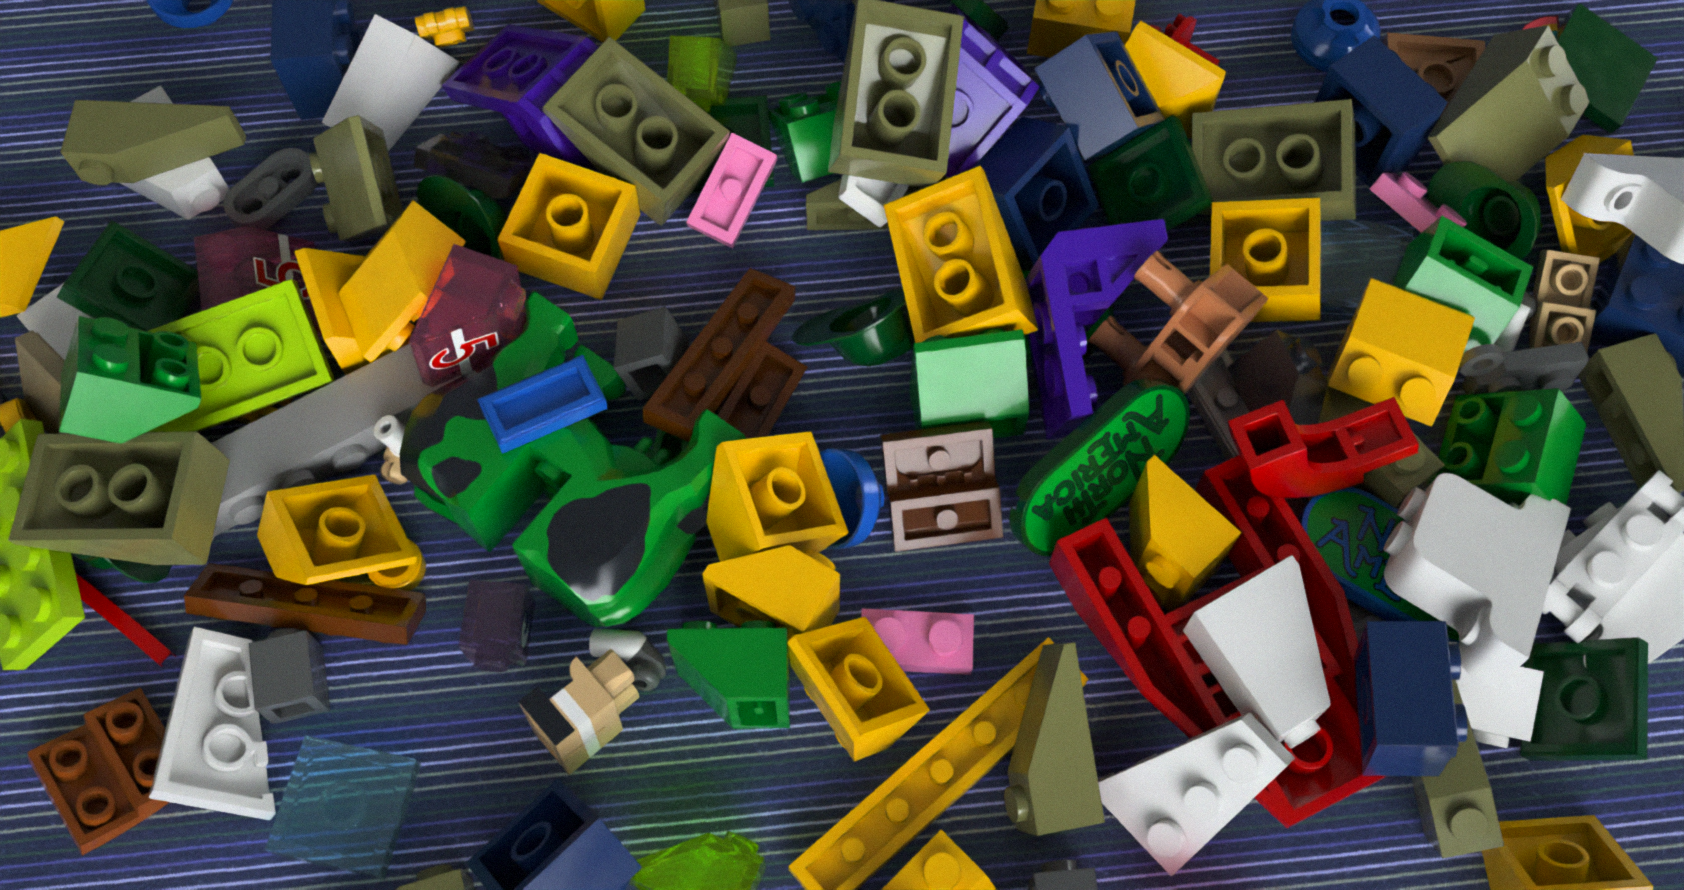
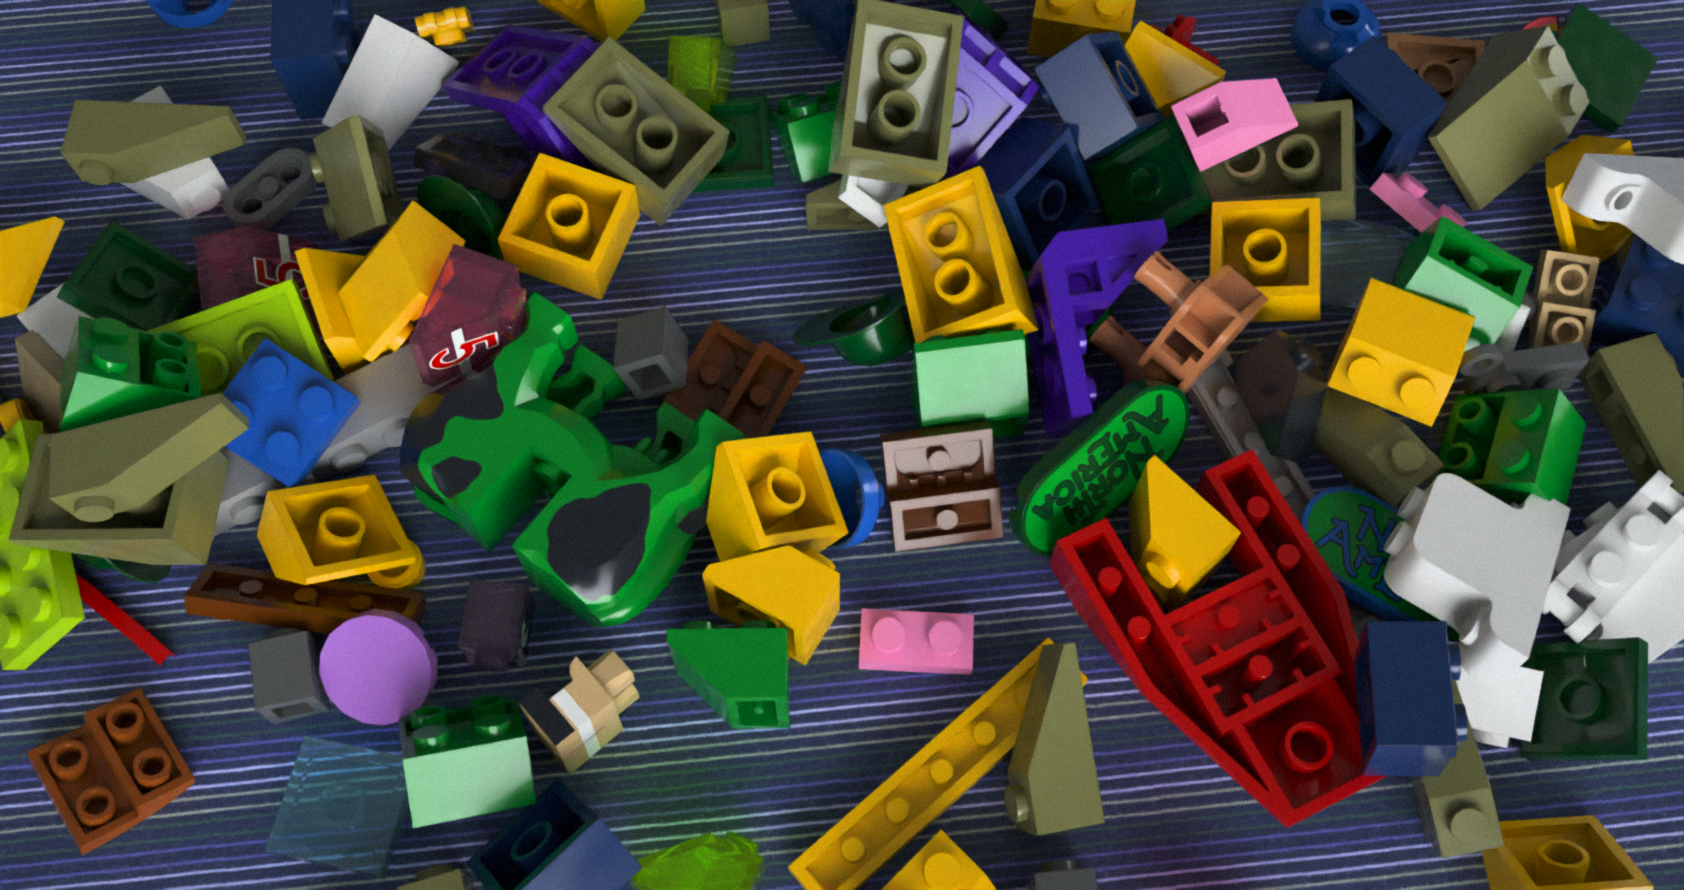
white wing [149,627,276,820] -> none
arm [374,415,408,485] -> none
blue tile [477,355,607,454] -> none
arm [589,629,666,691] -> none
reddish brown plate [643,268,796,442] -> none
bright pink plate [686,133,777,249] -> none
yellow slope [787,616,930,762] -> none
white wing [1098,712,1295,877] -> none
white slope [1183,555,1331,749] -> none
red arch [1228,397,1419,498] -> none
dark green piece [1427,161,1543,260] -> none
none -> olive slope [49,393,249,522]
none -> blue plate [222,338,361,488]
none -> medium lavender tile [319,609,438,725]
none -> slope [398,694,536,828]
none -> bright pink slope [1171,78,1298,172]

